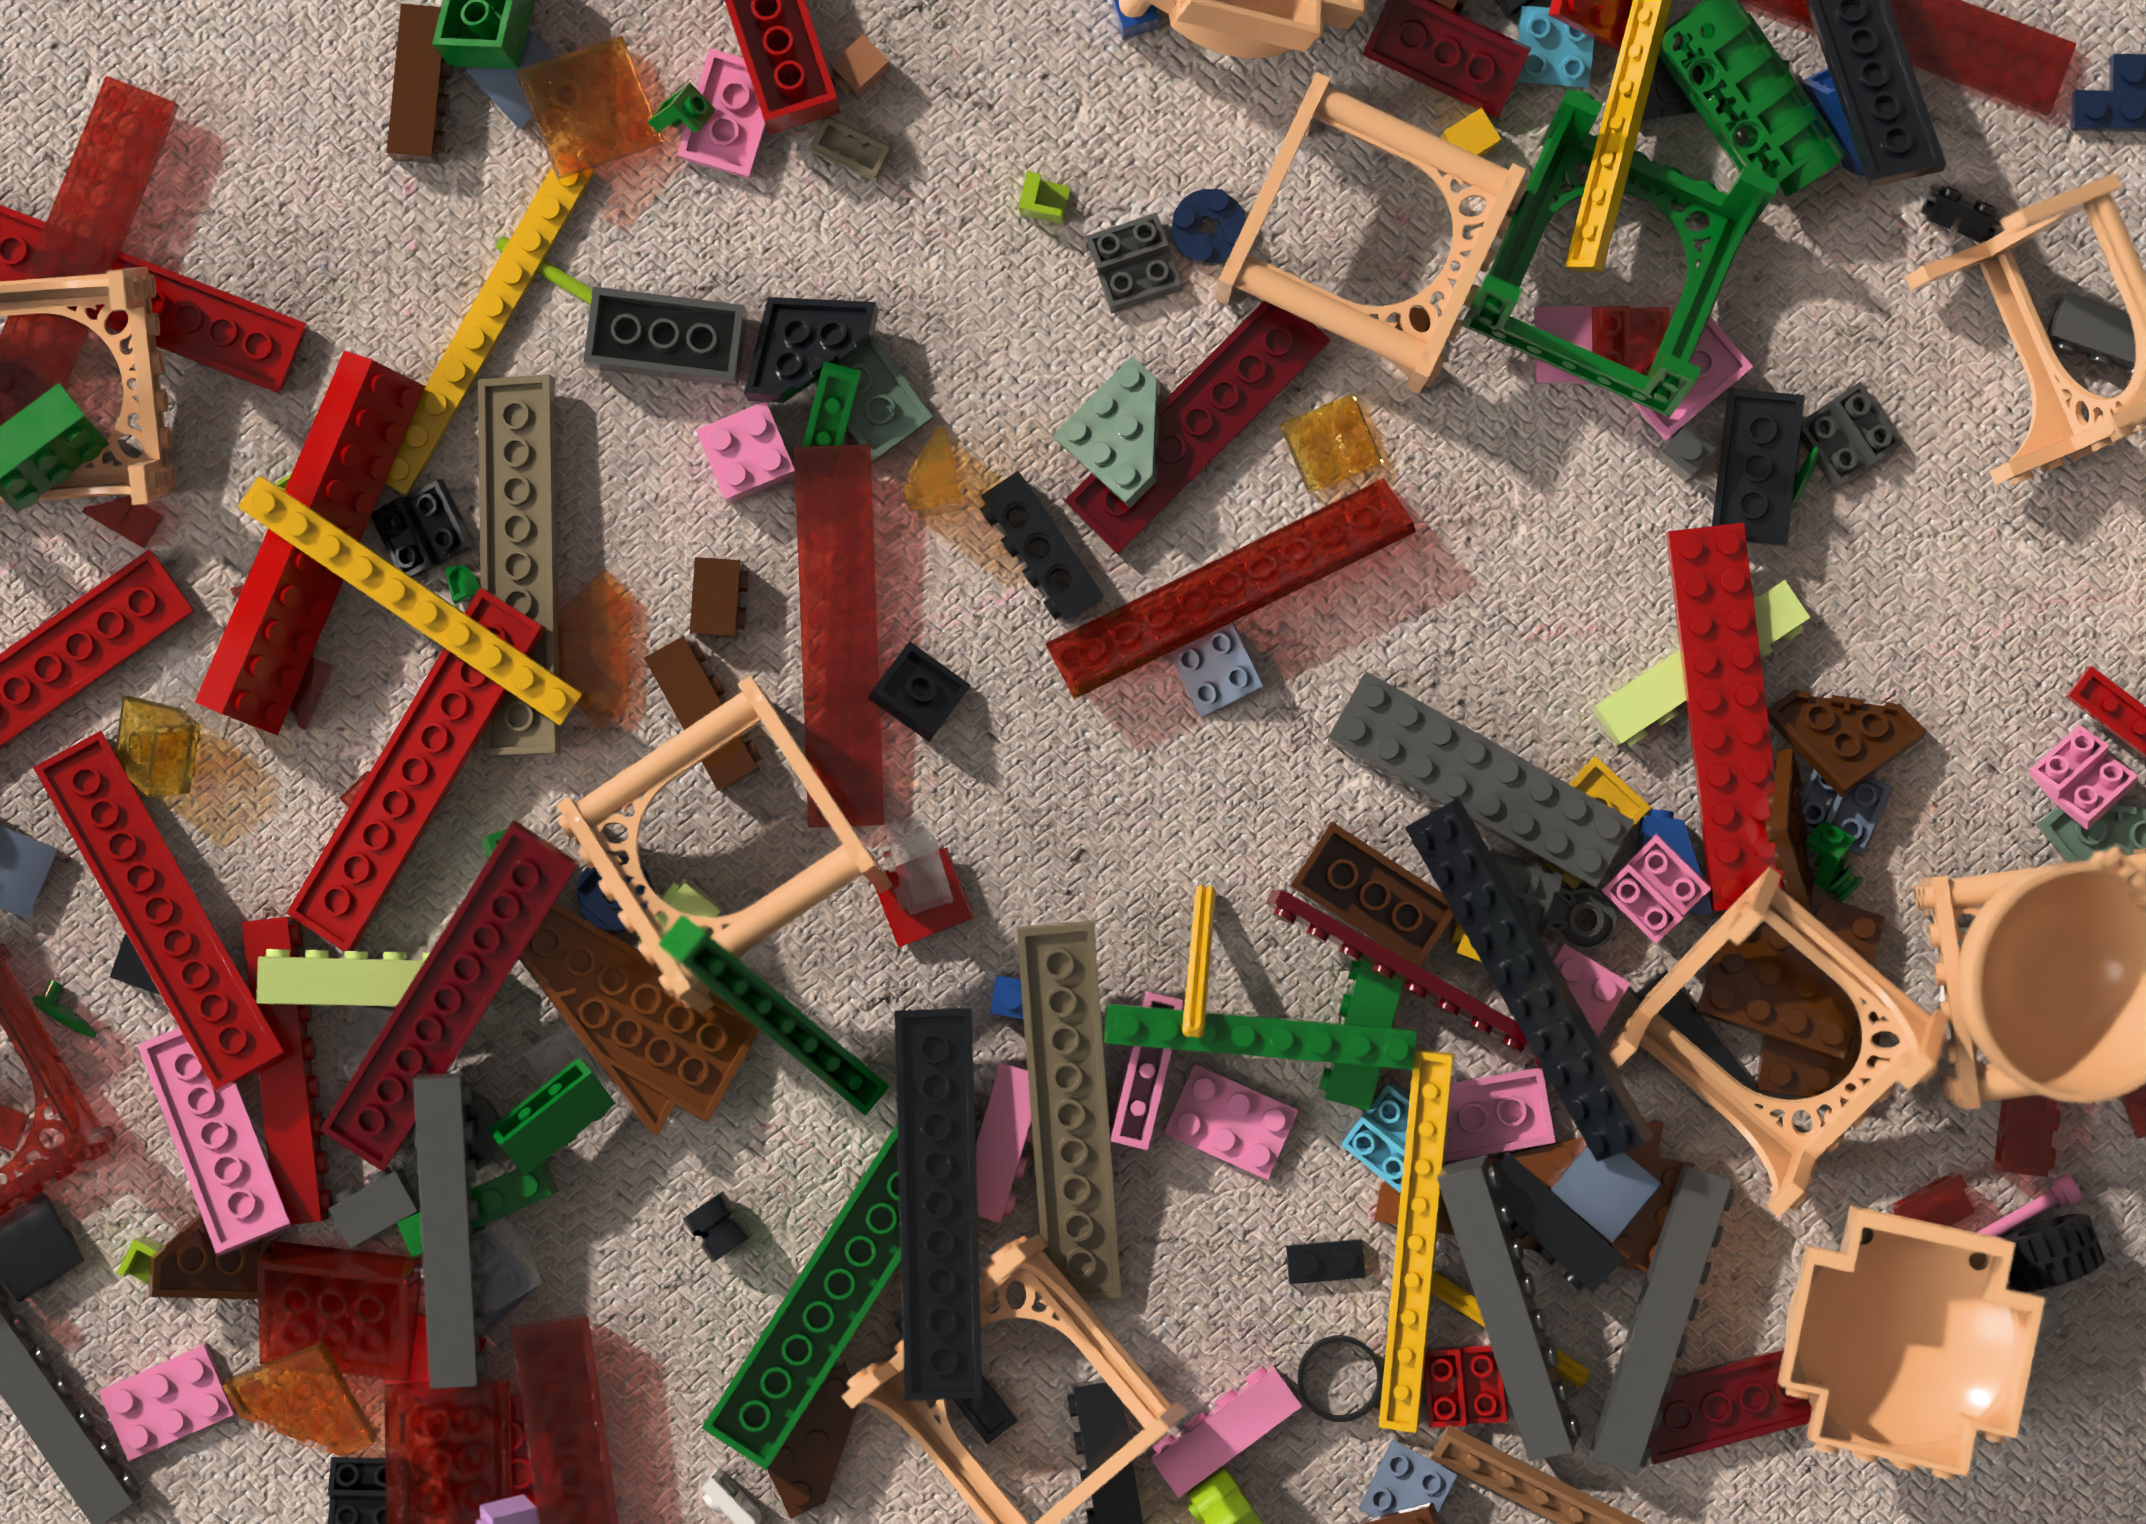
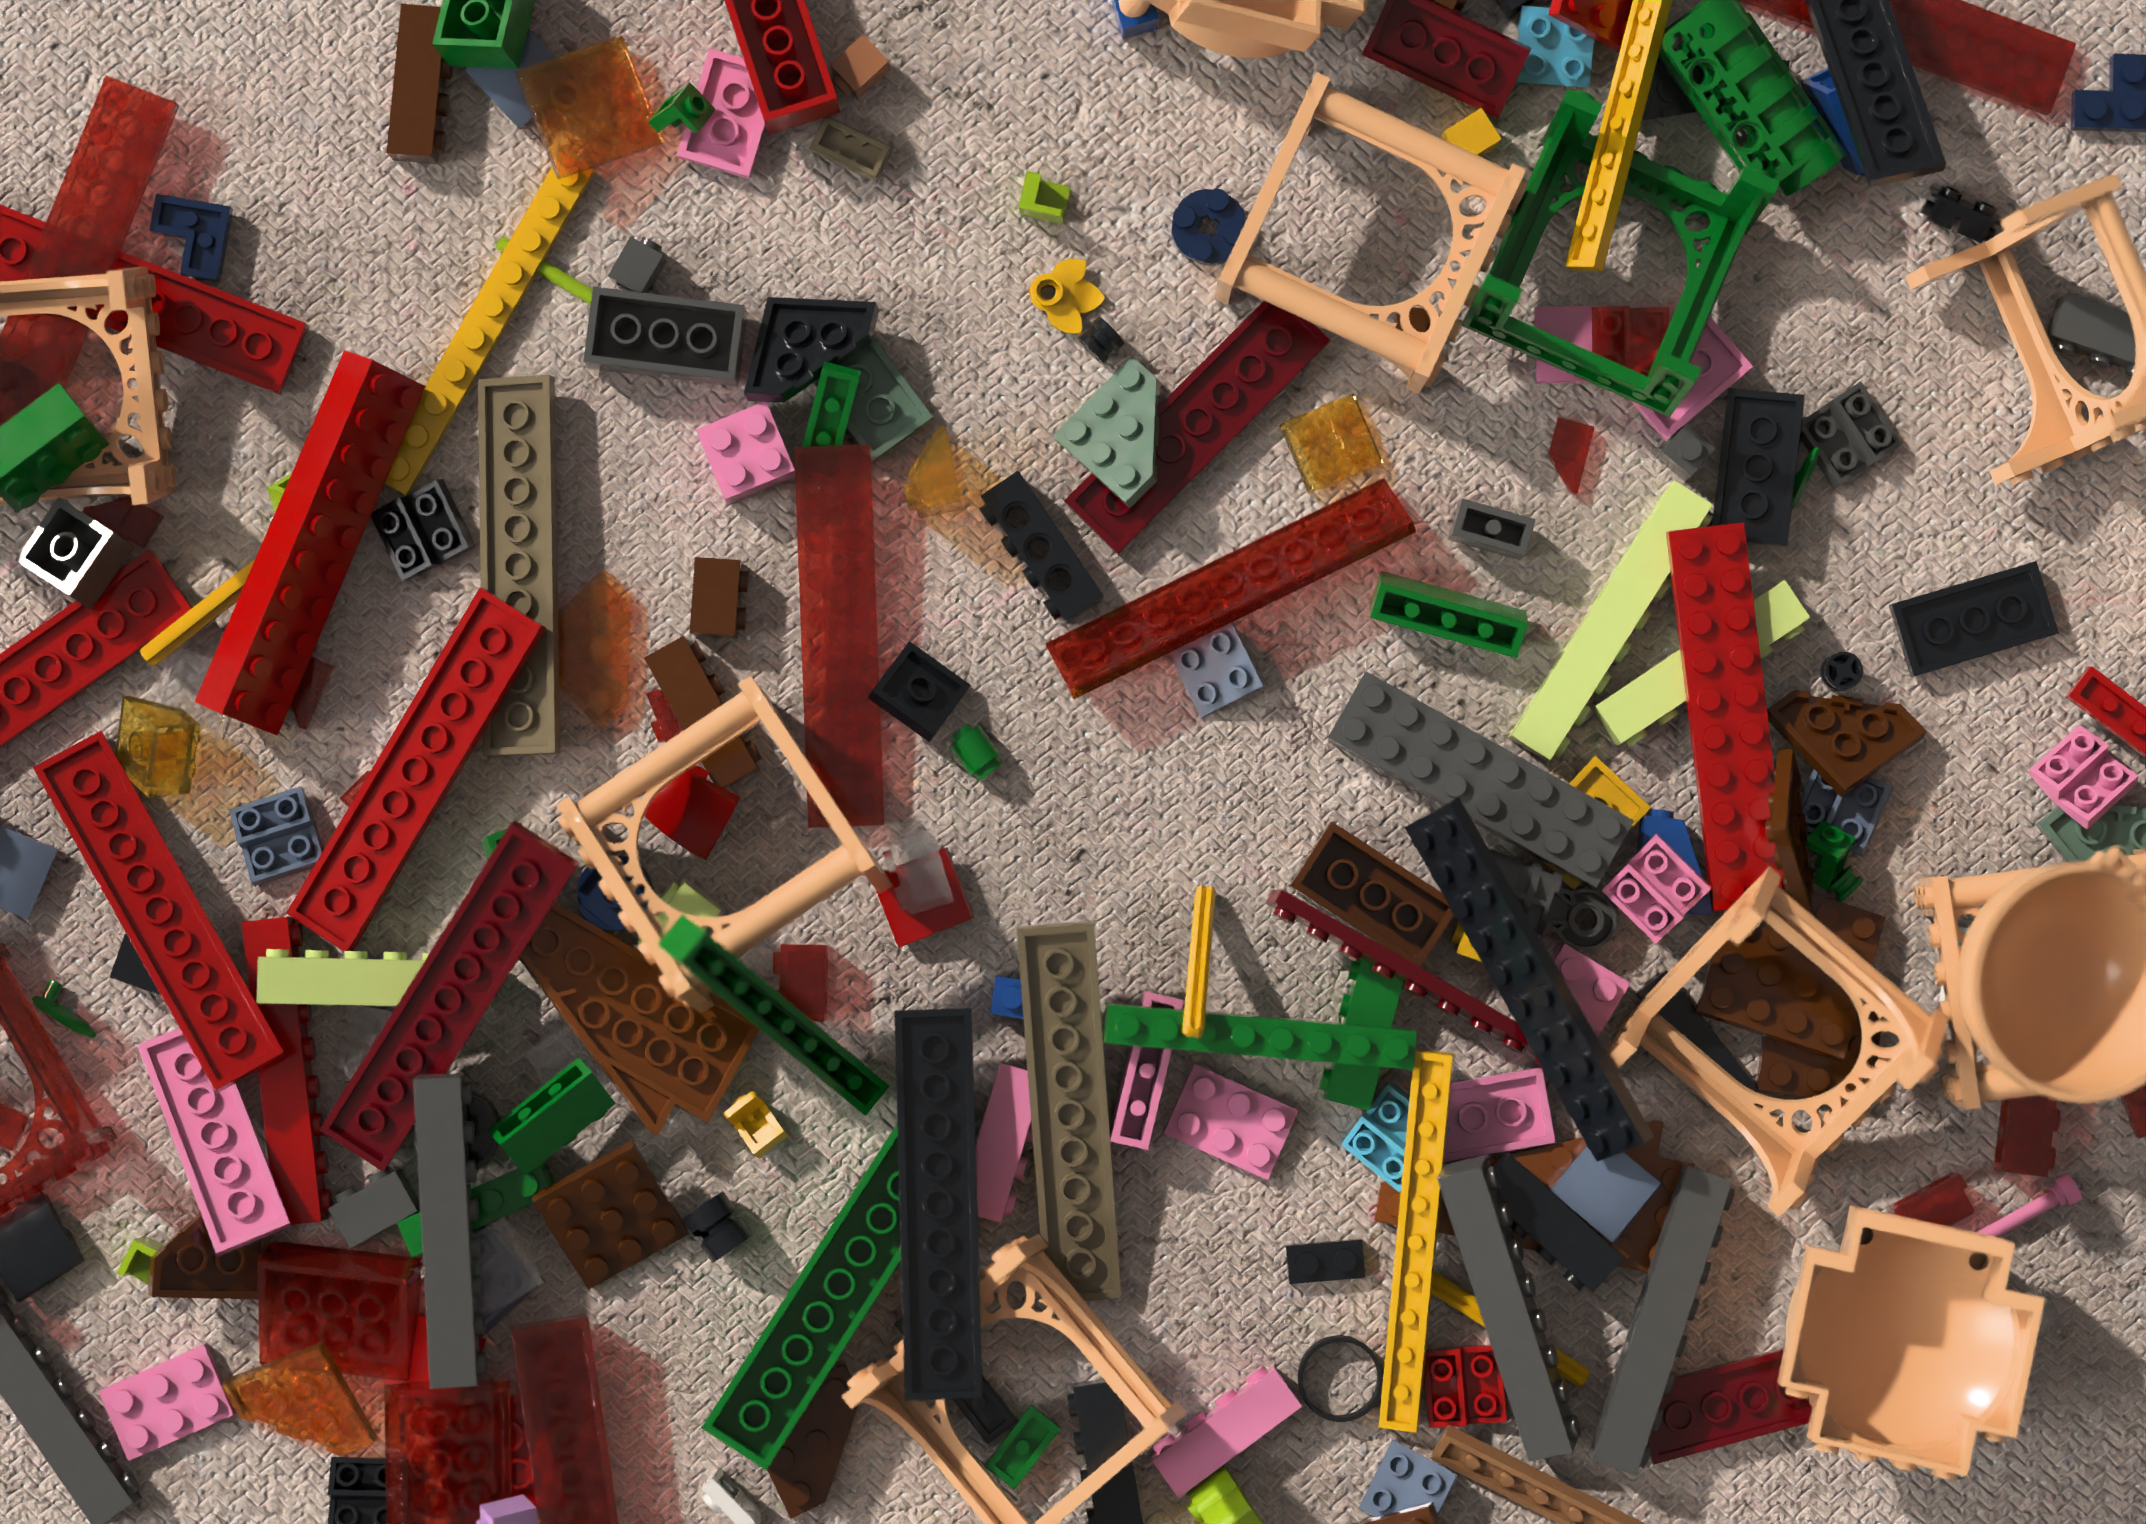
yellow plate [238,475,583,726] -> none
green tile [444,565,480,604] -> none
dark grey slope [1086,212,1182,313] -> none
black tyre [2004,1214,2105,1292] -> none
none -> dark grey brick [15,497,134,610]
none -> yellow axle [140,559,255,667]
none -> dark blue plate [149,194,233,283]
none -> sand blue slope [229,786,324,886]
none -> reddish brown plate [531,1140,689,1290]
none -> dark grey brick [608,236,667,293]
none -> red slope [644,765,740,860]
none -> clear red plate [646,689,681,743]
none -> yellow bracket [724,1091,789,1159]
none -> clear red brick [773,944,829,1022]
none -> green brick [949,723,1003,781]
none -> green plate [984,1404,1061,1490]
none -> yellow plate [1029,259,1105,334]
none -> black wheel [1077,316,1124,365]
none -> green brick [1370,570,1528,658]
none -> dark grey brick [1448,498,1536,560]
none -> yellowish green brick [1508,480,1713,762]
none -> clear red tile [1547,417,1595,495]
none -> black wheel [1820,652,1863,691]
none -> black plate [1889,561,2059,677]

